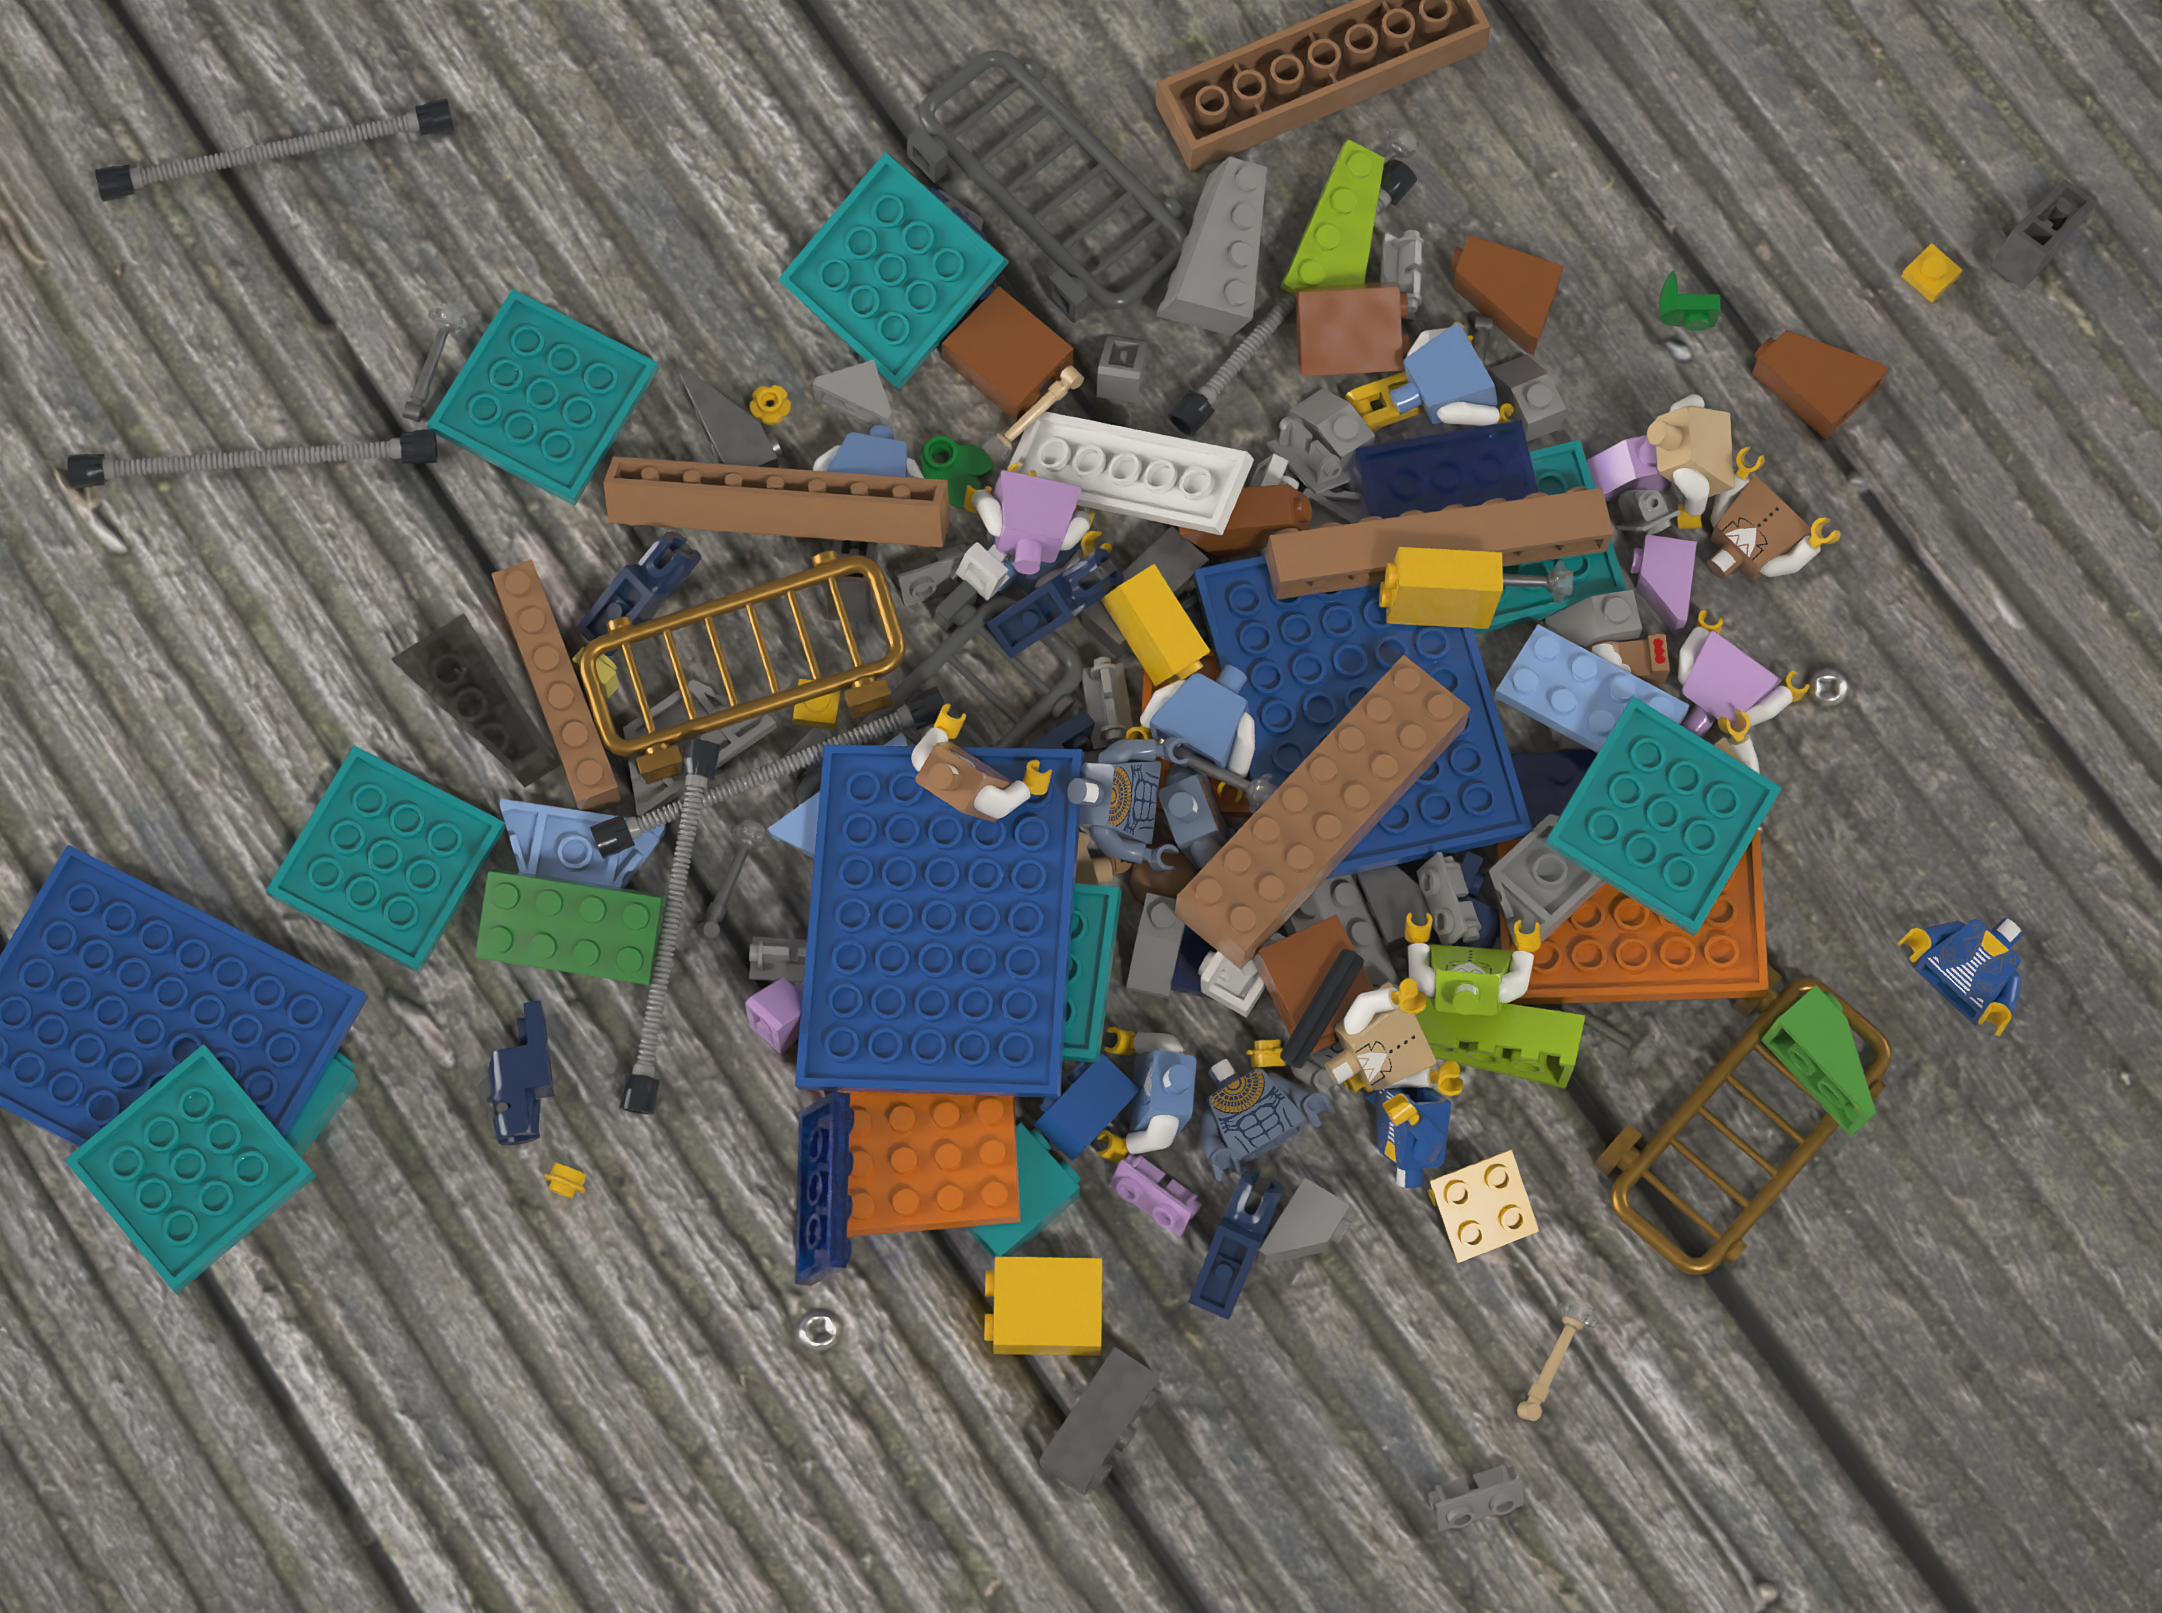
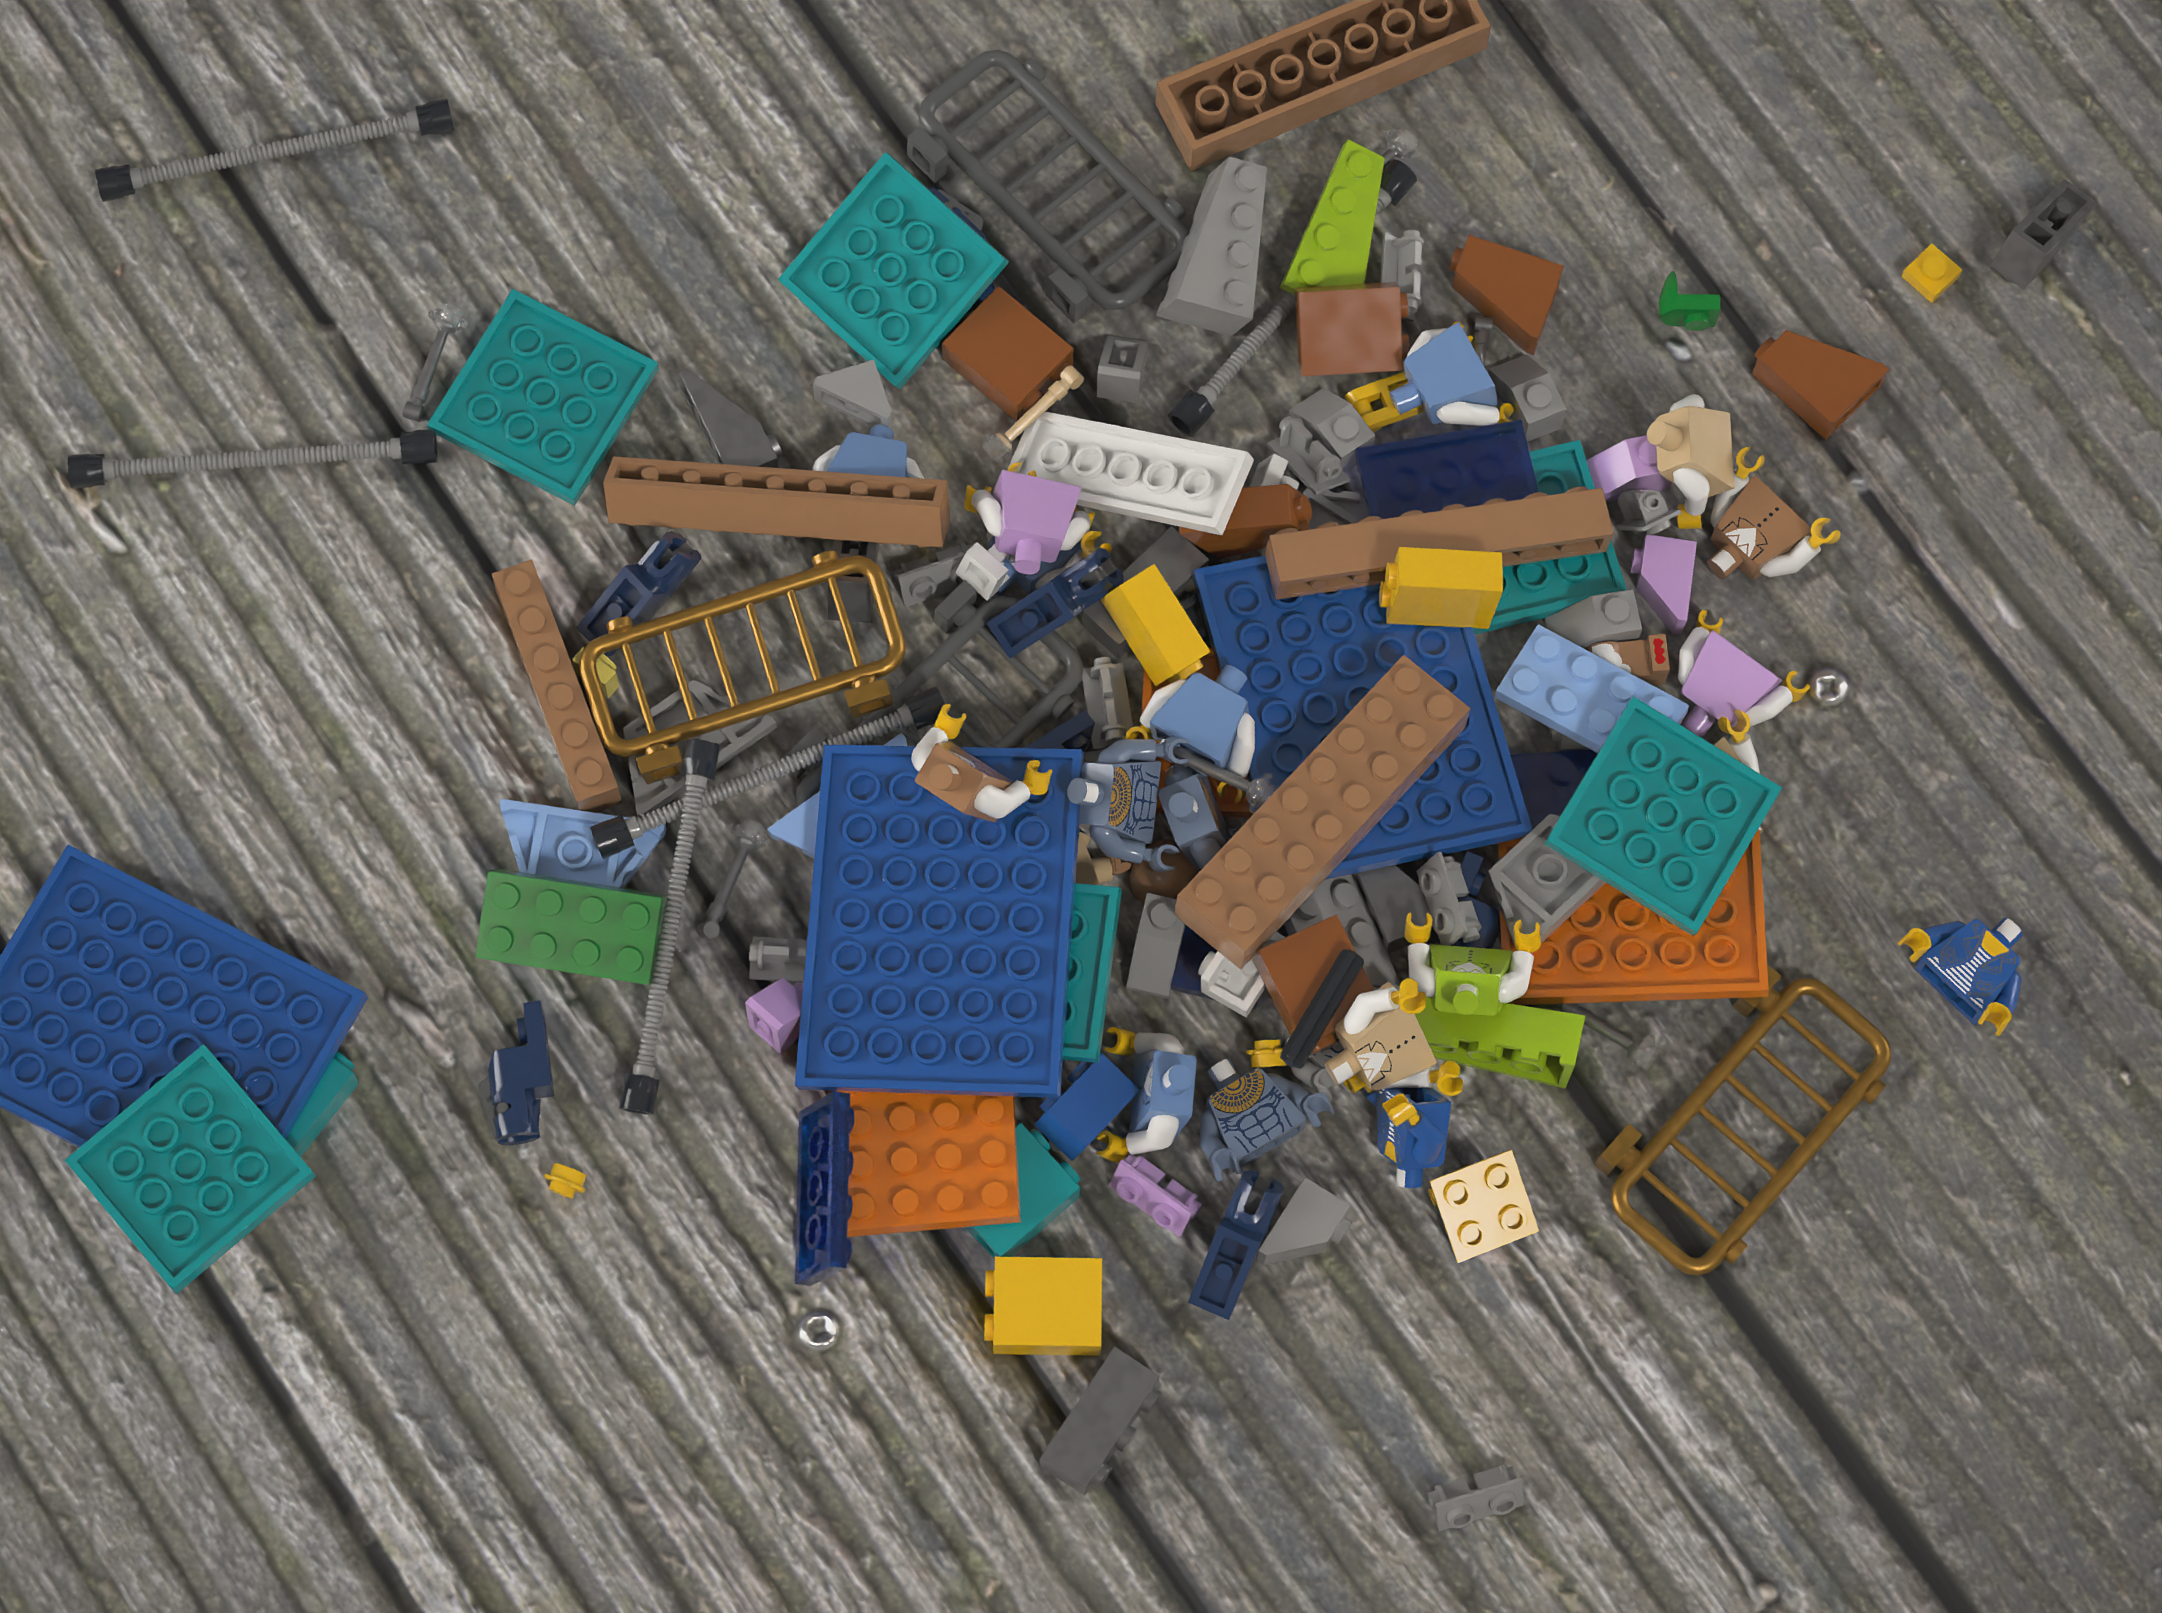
teal plate [266,745,506,974] -> none
clear smoke wedge [391,613,561,788] -> none
yellow plate [749,385,791,425] -> none
yellow plate [793,679,842,730] -> none
green plate [920,436,994,510] -> none
clear piece [1503,561,1573,604] -> none
tan piece [1517,1298,1598,1421] -> none
bright green slope [1761,985,1876,1138] -> none

